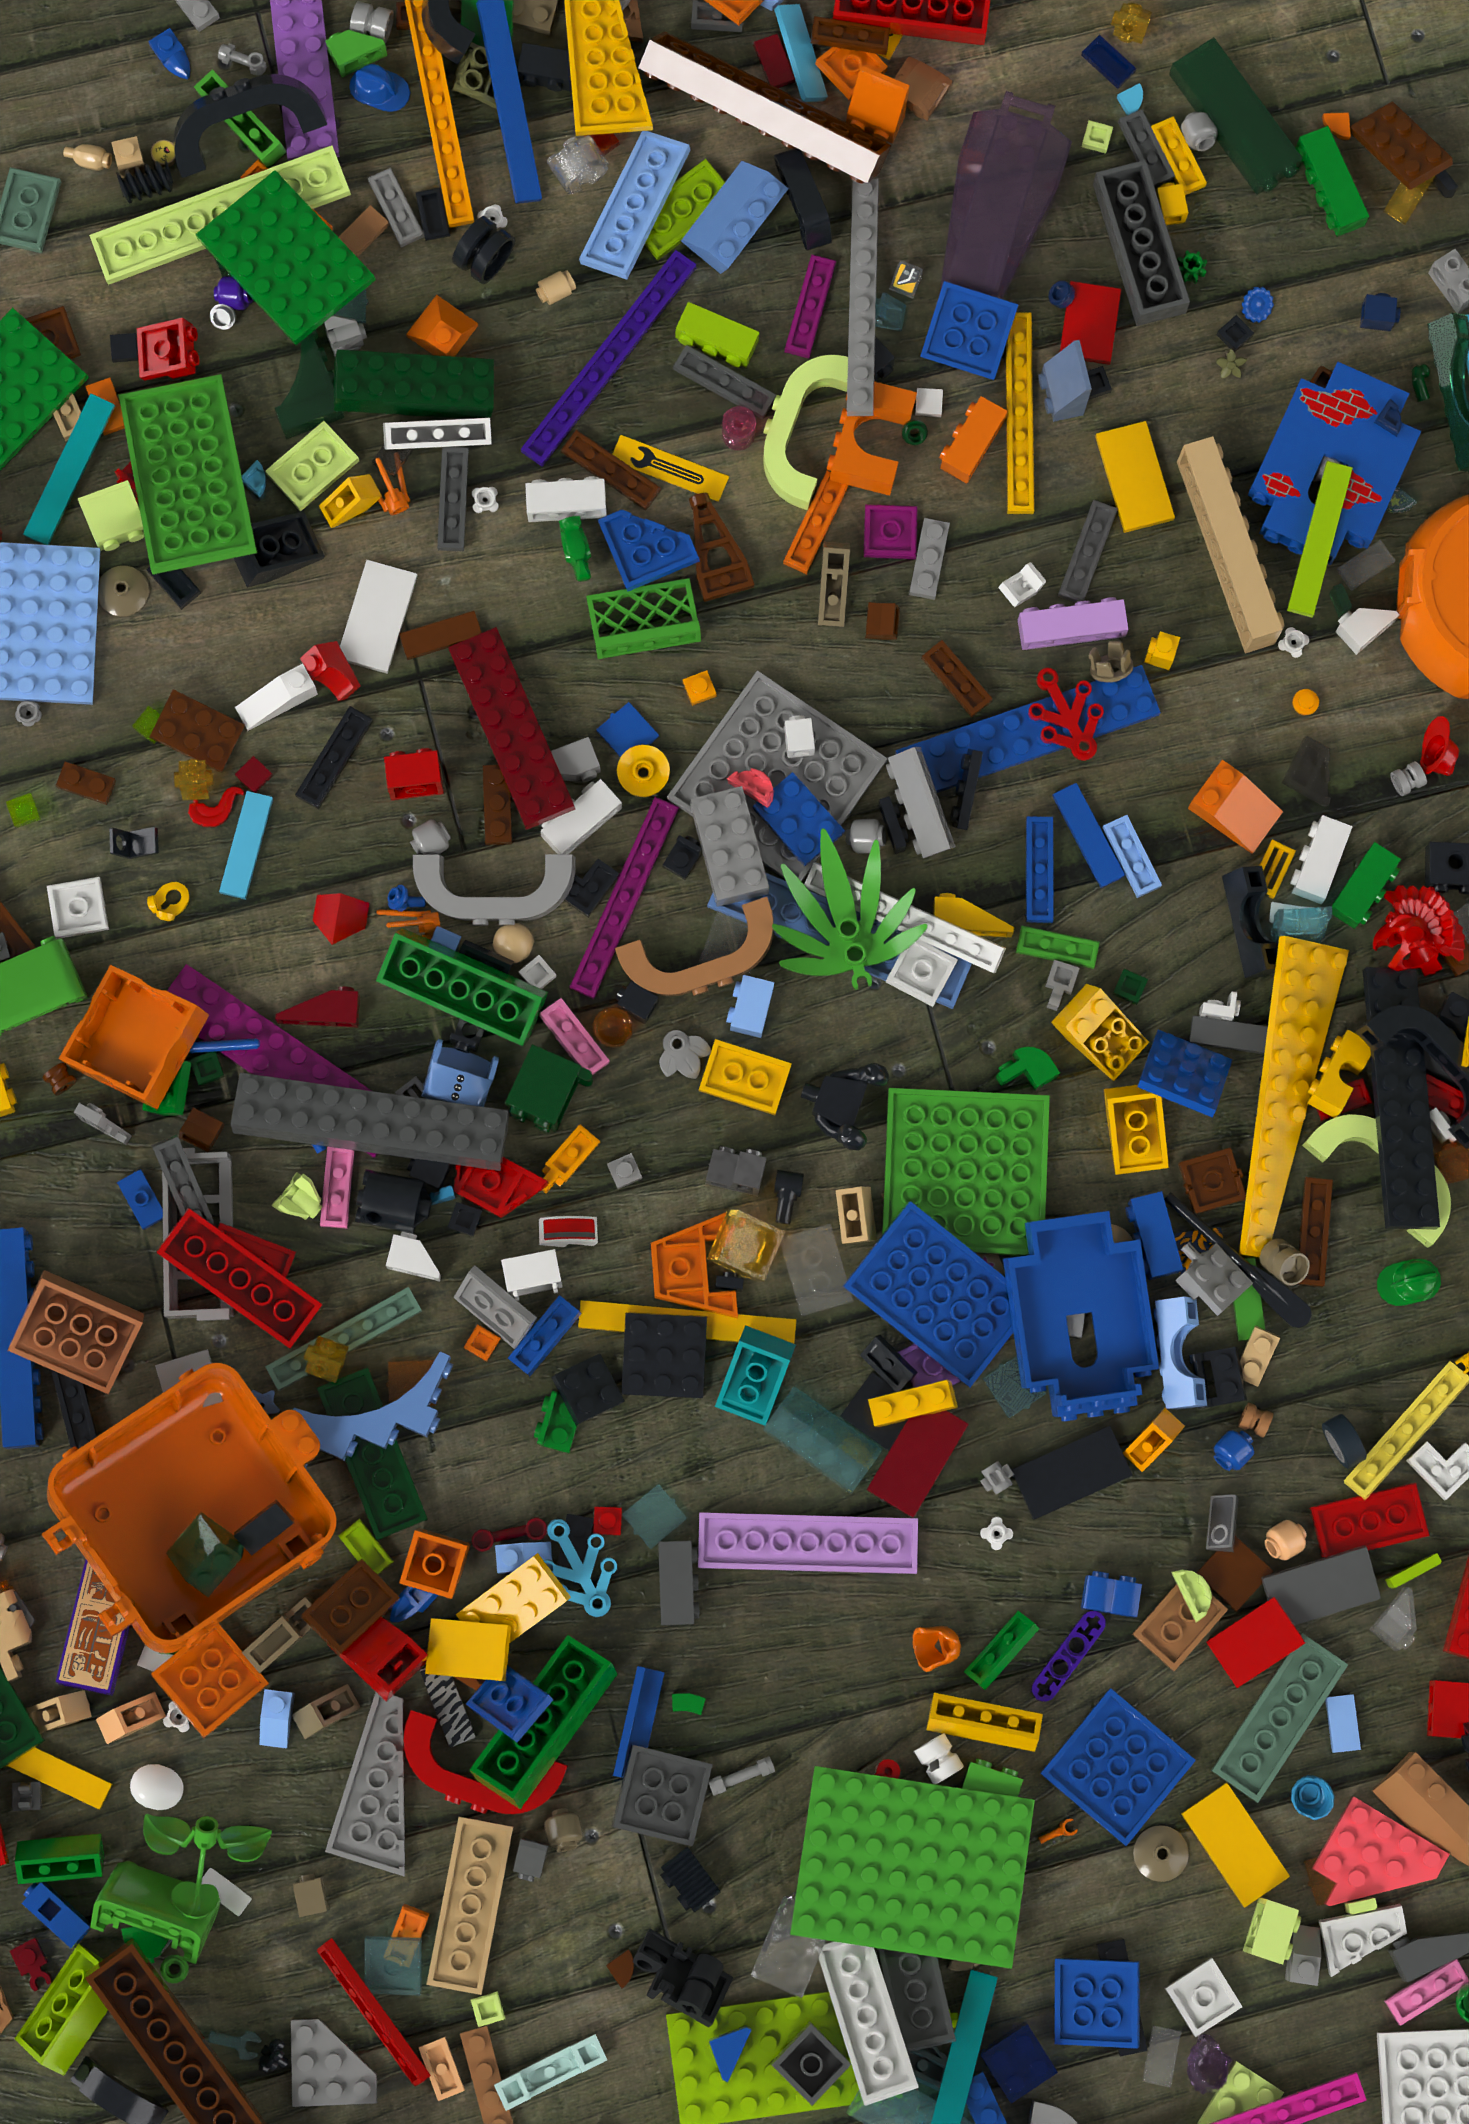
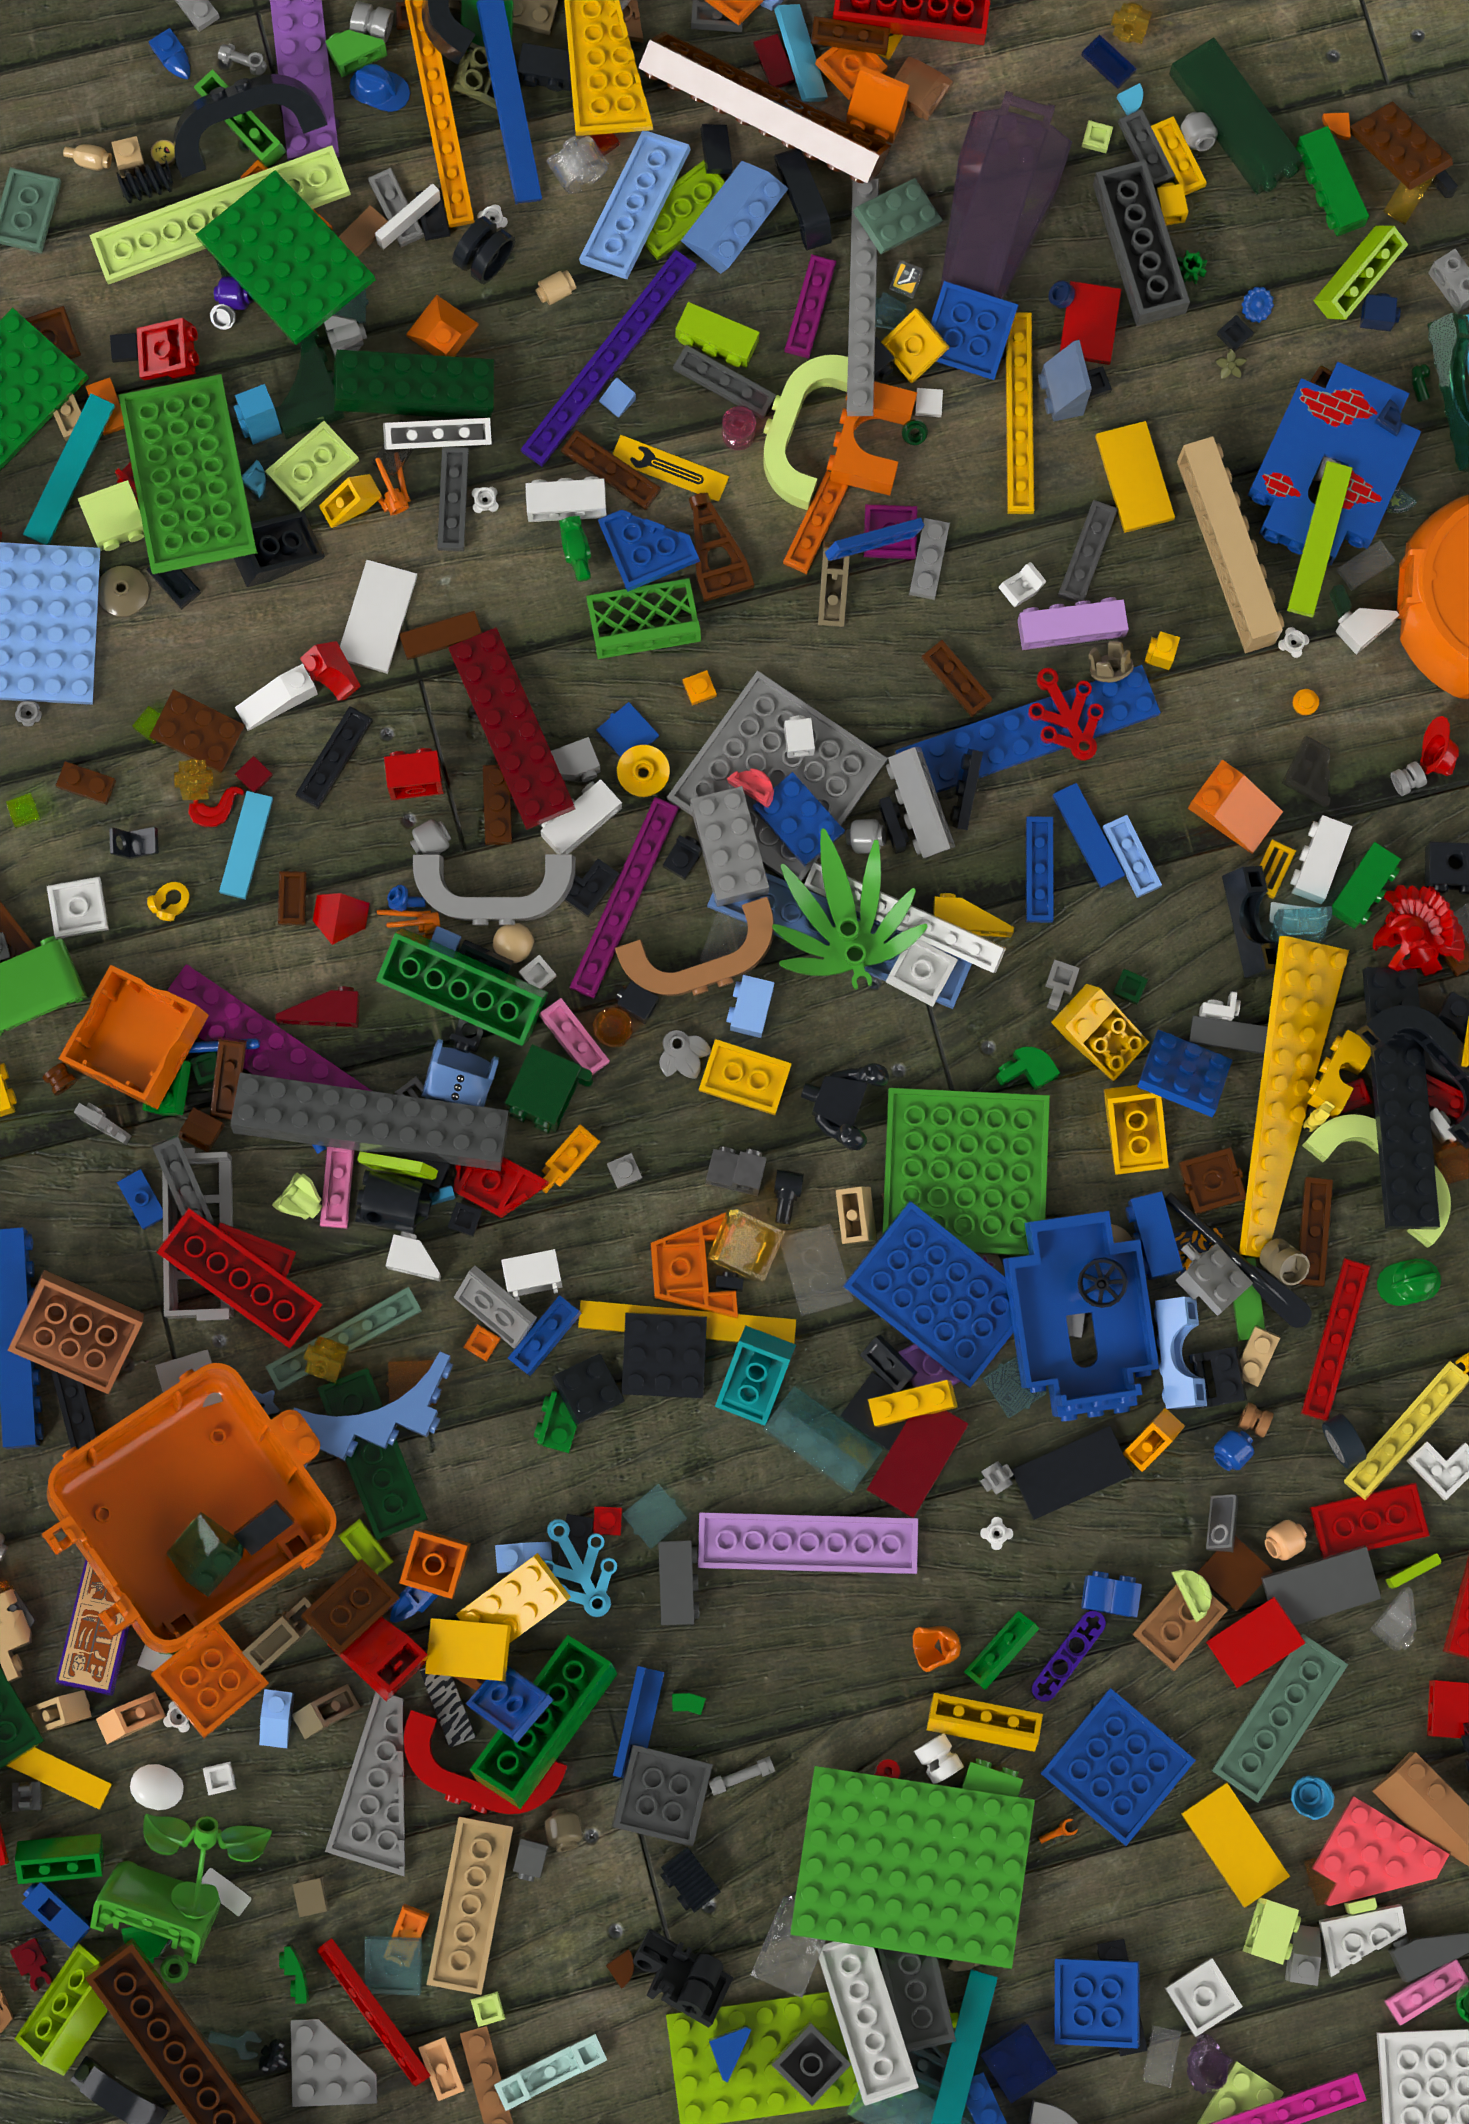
dark red bar [472,1517,547,1552] -> none
slope [539,1216,598,1247] -> none
reddish brown piece [865,602,900,640] -> none
orange brick [939,396,1008,484] -> none
bright green tile [1016,926,1100,969] -> none
dark tan dish [1133,1825,1189,1882] -> none
light blue tile [1325,1694,1361,1753] -> none
none -> white tile [203,1762,237,1796]
none -> reddish brown tile [210,1037,247,1119]
none -> dark azure brick [233,384,282,445]
none -> reddish brown tile [278,871,307,926]
none -> green slope [279,1945,309,2004]
none -> lime tile [357,1151,438,1180]
none -> white tile [375,184,441,250]
none -> medium blue slope [599,378,636,418]
none -> black tile [700,124,733,174]
none -> blue tile [825,518,925,561]
none -> sand green plate [853,178,943,254]
none -> yellow tile [881,308,950,383]
none -> black wheel [1077,1257,1128,1308]
none -> red tile [1300,1258,1370,1421]
none -> light yellow piece [1303,1100,1335,1132]
none -> lime brick [1313,225,1408,320]

